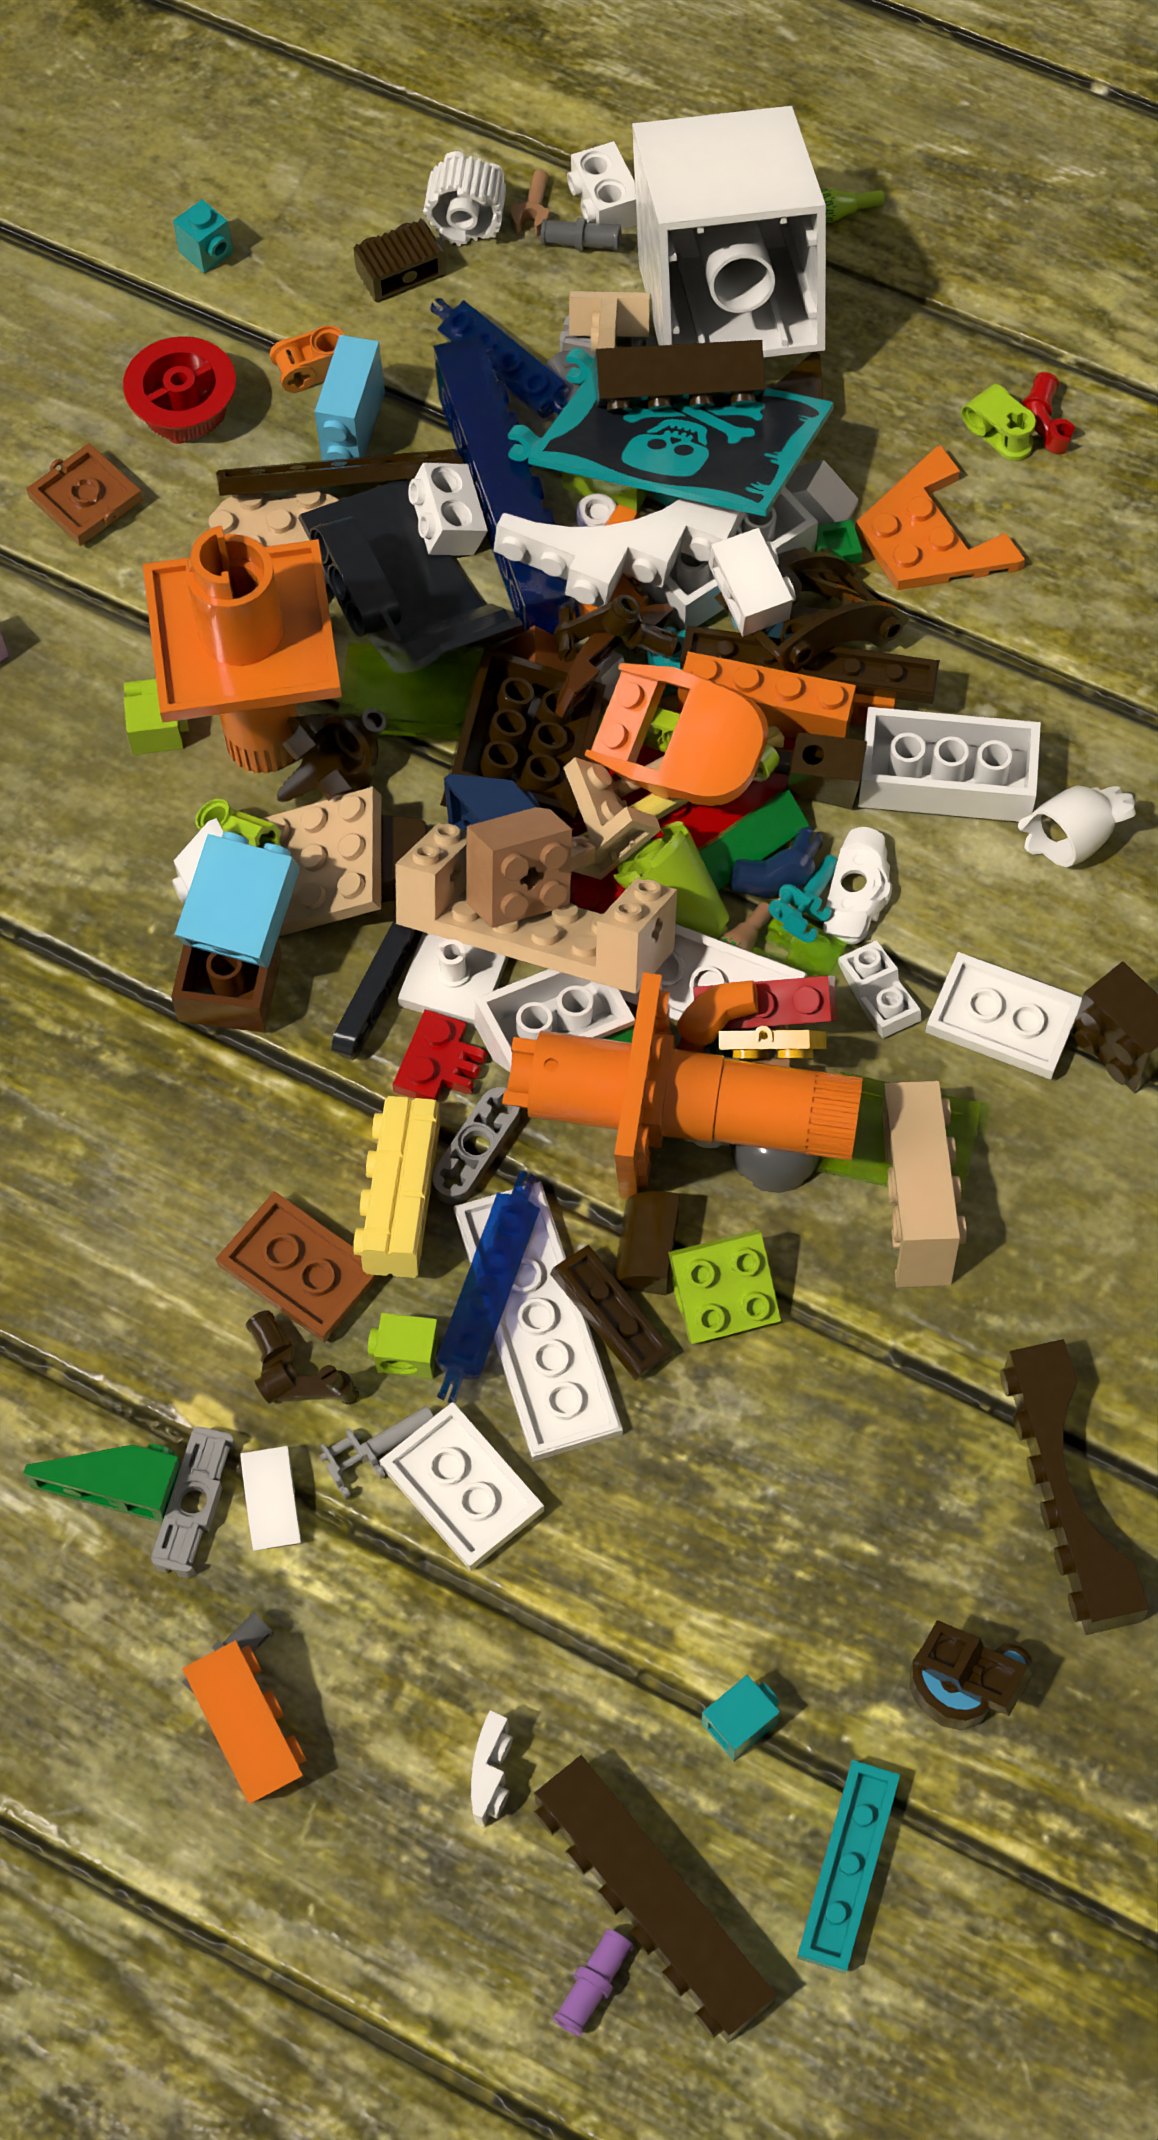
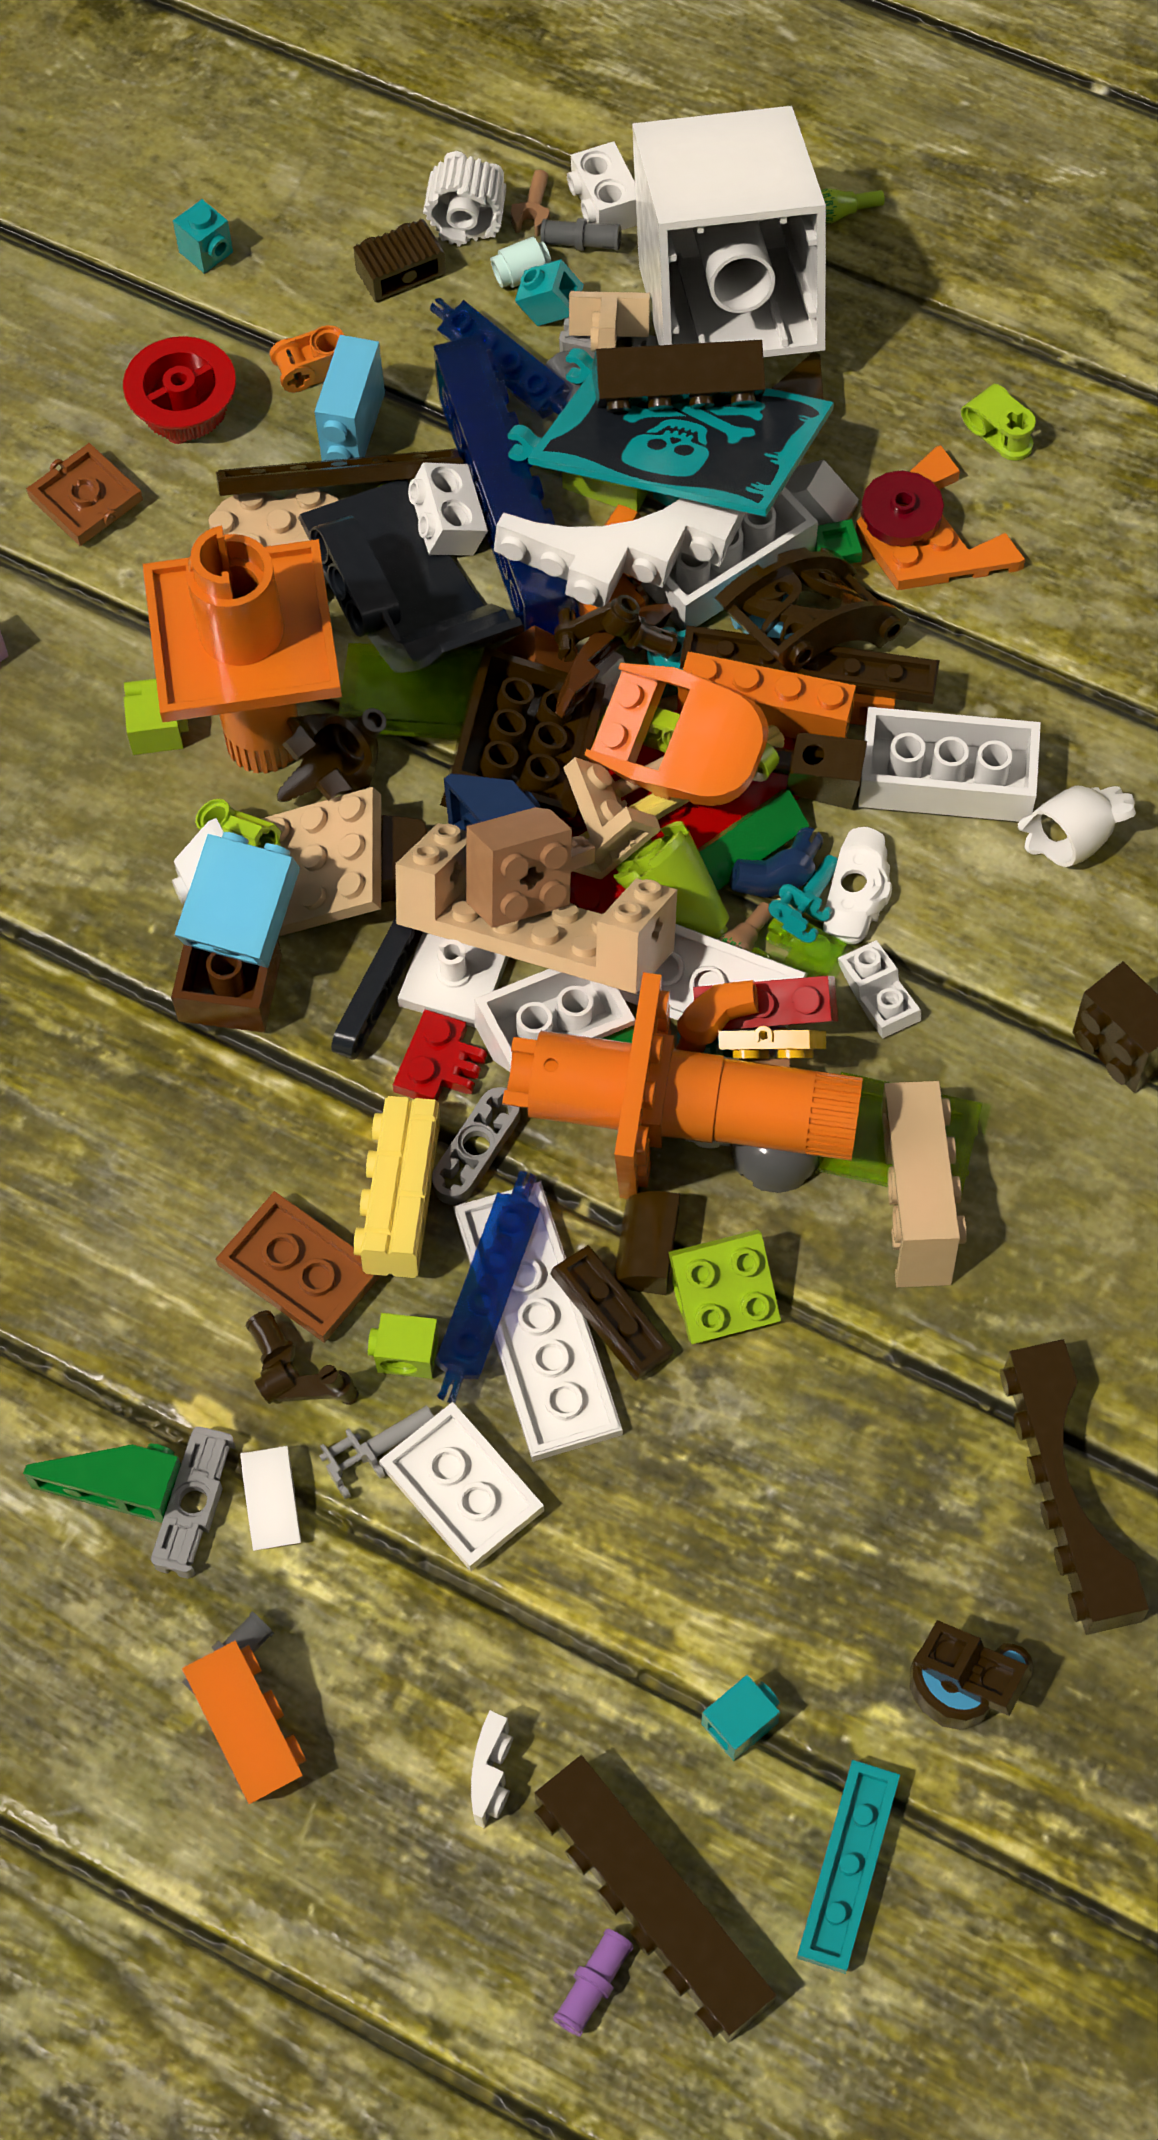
white tile [577,494,617,527] -> none
white brick [709,528,796,637] -> none
white plate [925,952,1082,1080] -> none
red piece [1021,372,1075,454] -> none
none -> light aqua brick [490,237,551,288]
none -> teal brick [515,259,584,326]
none -> dark red plate [860,470,944,547]

